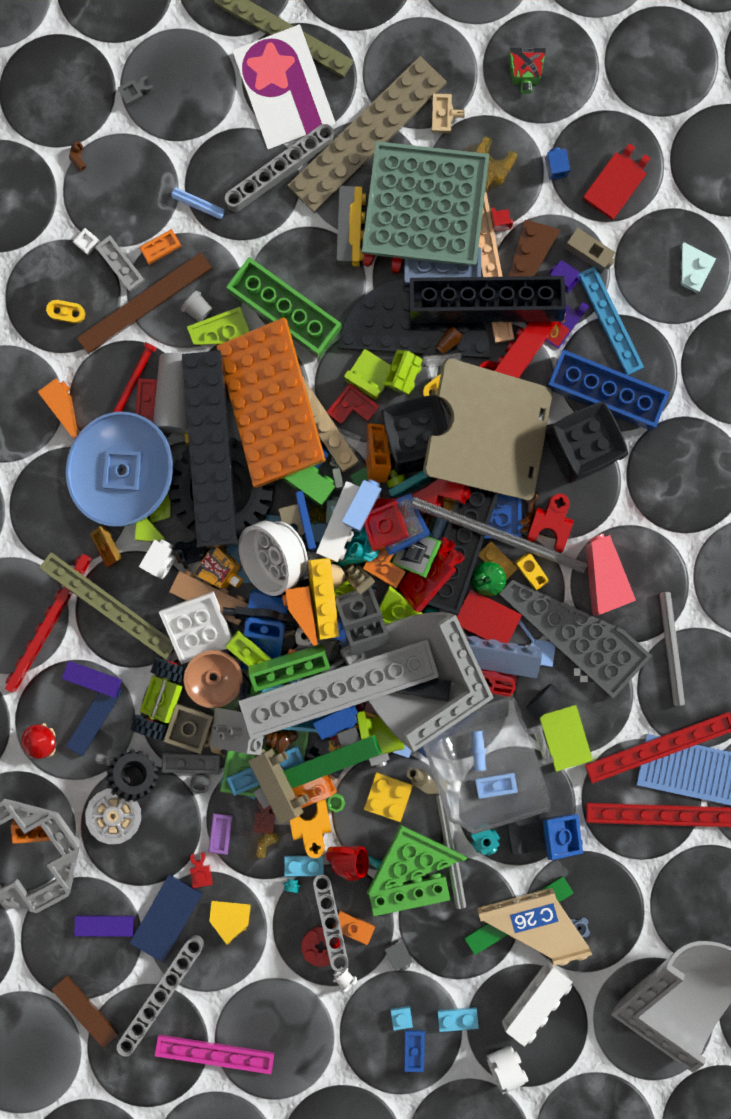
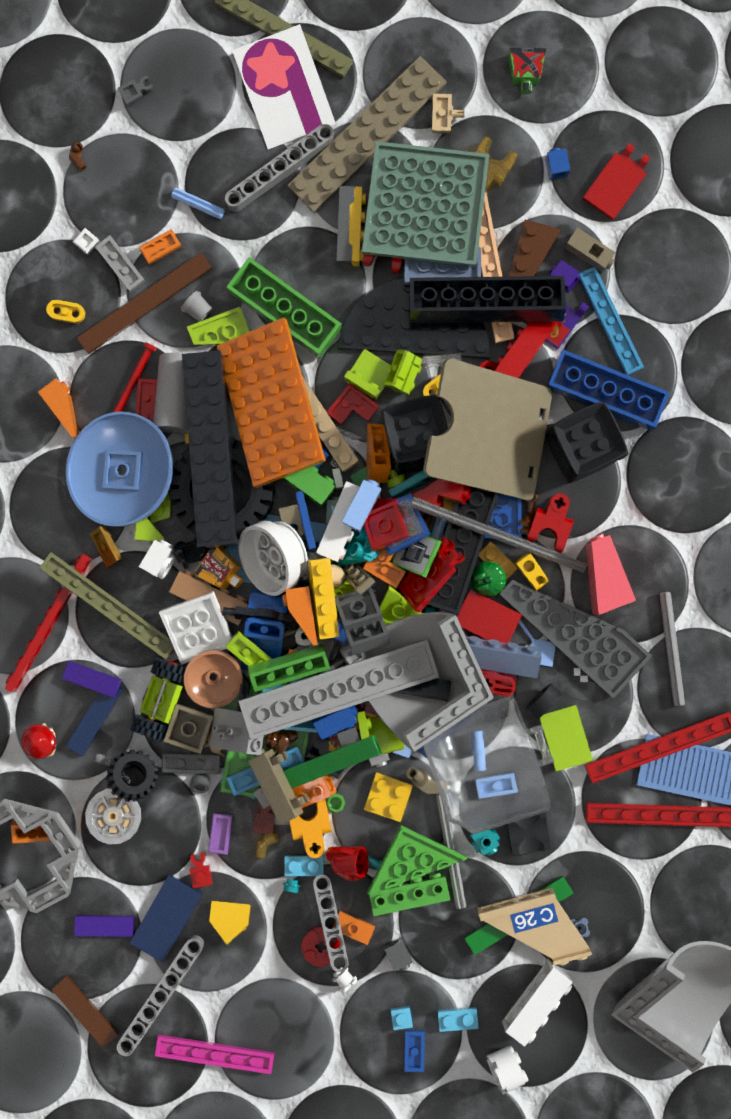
clear yellow plate [309,506,326,524] -> none
reddish brown cone [435,326,463,355] -> none
red panel [490,207,513,232] -> none
blue plate [543,814,583,860] -> none
light aqua wing [681,242,716,293] -> none

